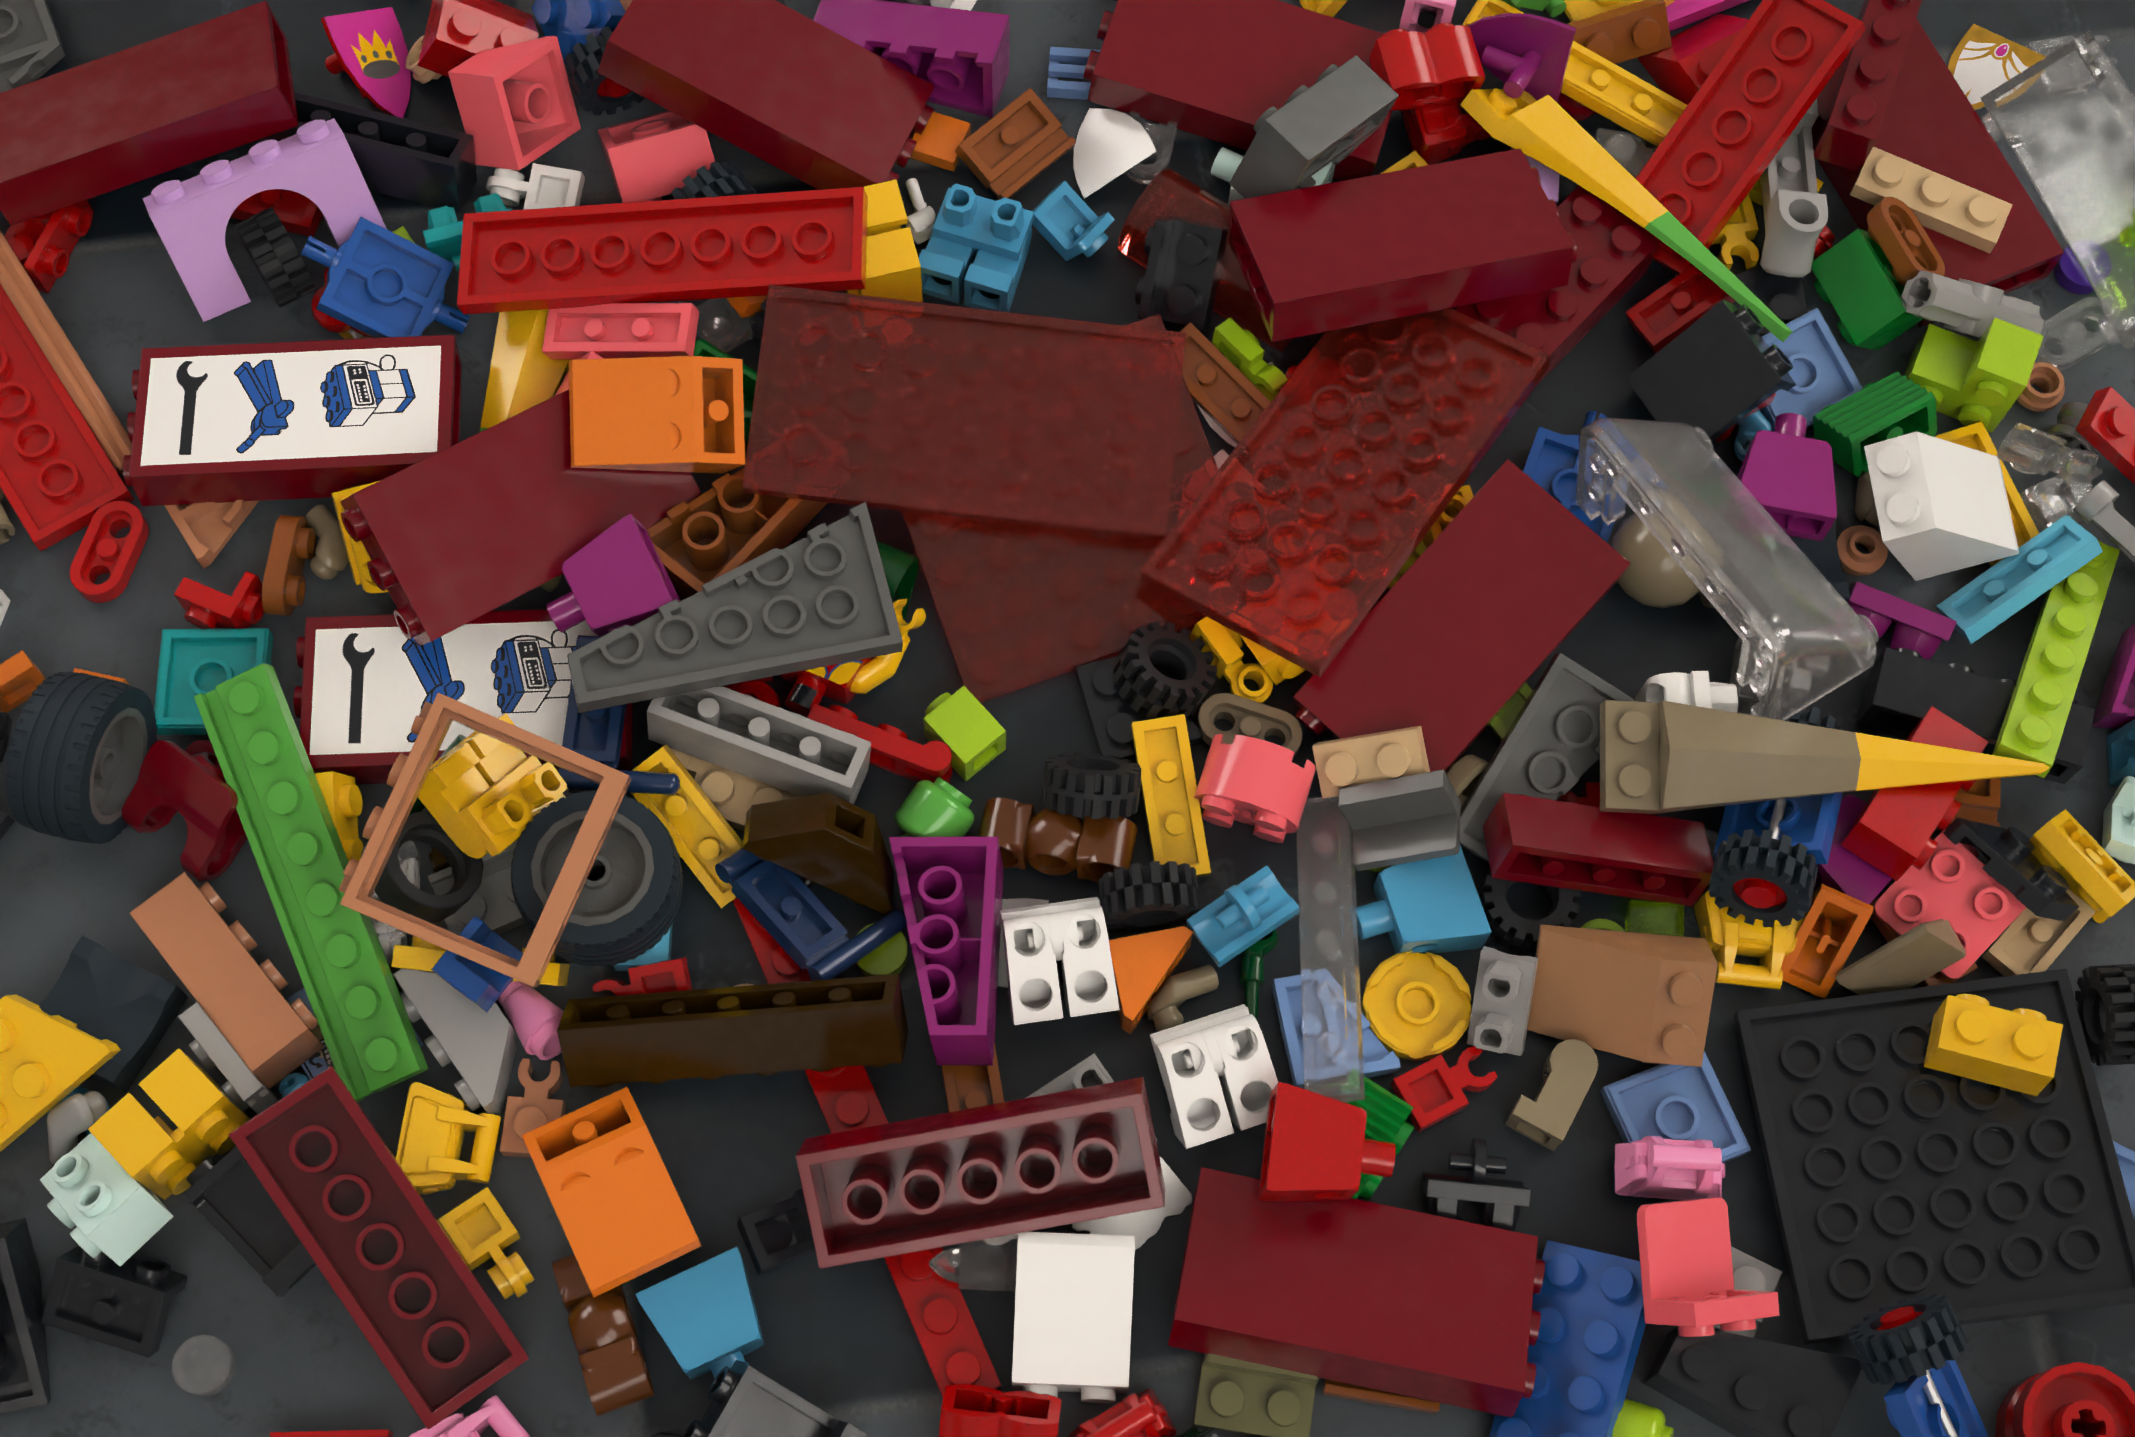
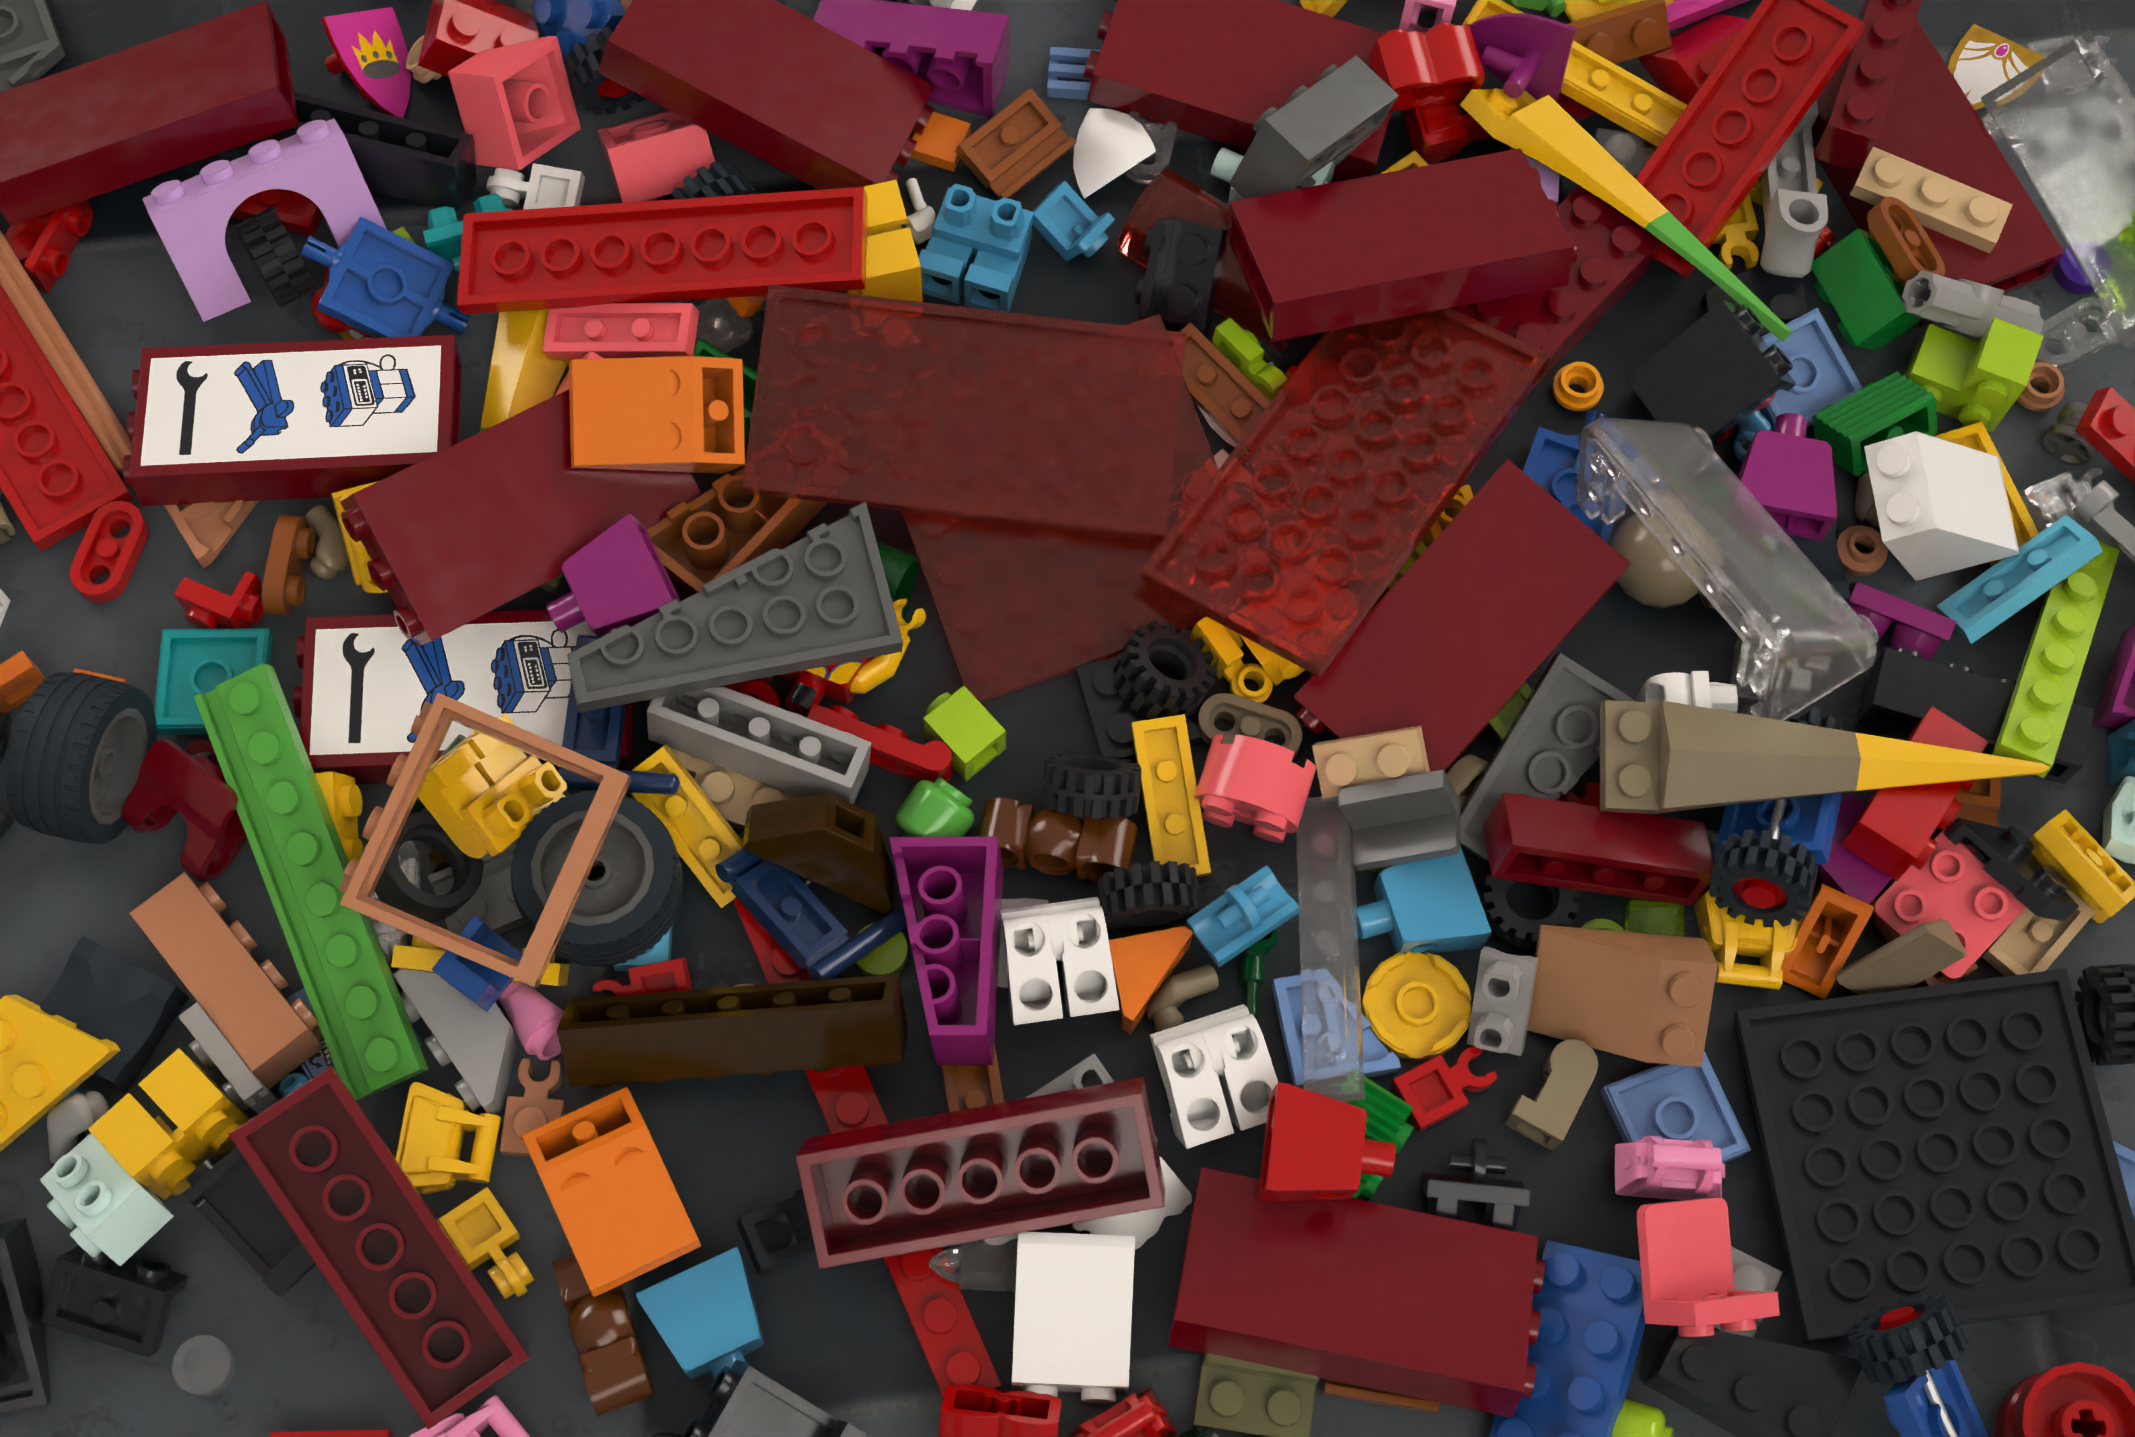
red plate [1625,265,1735,354] -> none
yellow brick [1924,994,2063,1096] -> none
clear plate [1997,422,2099,486] -> none
none -> light orange plate [1552,362,1604,411]

